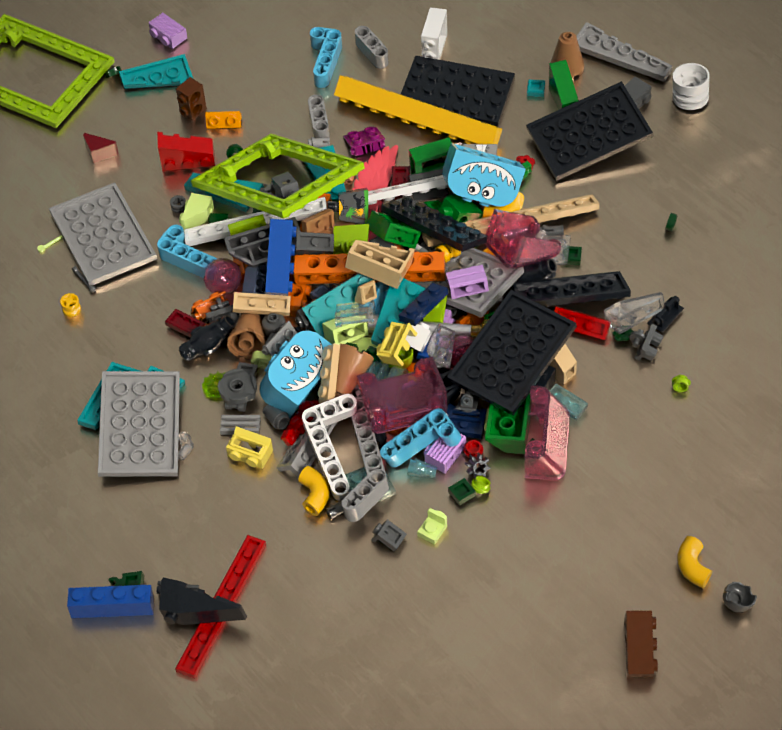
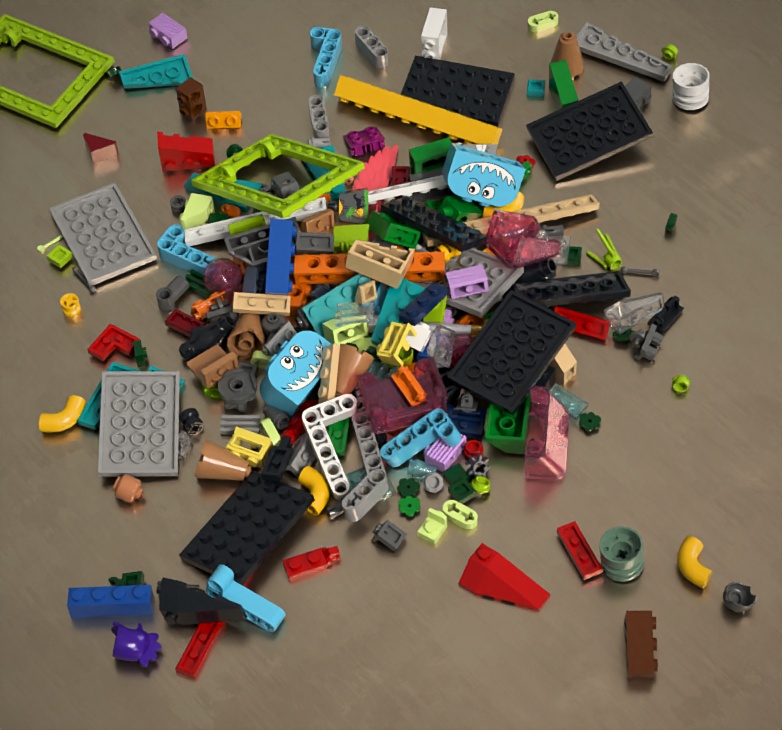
none -> yellow cylinder [39,395,86,433]
none -> lime plate [46,245,73,268]
none -> red plate [87,324,140,361]
none -> dark purple piece [111,622,162,667]
none -> nougat head [112,474,144,503]
none -> dark green plate [133,340,148,367]
none -> dark grey piece [156,275,189,312]
none -> black wheel [179,408,204,435]
none -> black plate [179,470,315,586]
none -> dark green tile [185,269,222,299]
none -> medium nougat bracket [187,344,239,389]
none -> medium nougat cone [195,440,252,481]
none -> medium azure beam [206,564,286,633]
none -> orange arm [221,204,242,218]
none -> yellowish green beam [259,417,281,447]
none -> black hinge [261,436,293,482]
none -> red hinge [282,546,341,580]
none -> green hinge [325,403,351,456]
none -> orange hinge [391,366,429,408]
none -> dark green plant [397,478,420,498]
none -> green plant [398,495,420,517]
none -> light grey plate [423,473,443,493]
none -> dark green tile [443,463,470,486]
none -> yellowish green beam [443,500,478,530]
none -> red wedge [458,543,550,611]
none -> yellowish green beam [528,11,558,32]
none -> red plate [557,521,603,580]
none -> dark green plant [579,412,601,432]
none -> lime plant [586,229,622,270]
none -> sand green wheel [599,526,644,582]
none -> dark grey hinge [620,267,660,276]
none -> lime plate [661,44,678,60]

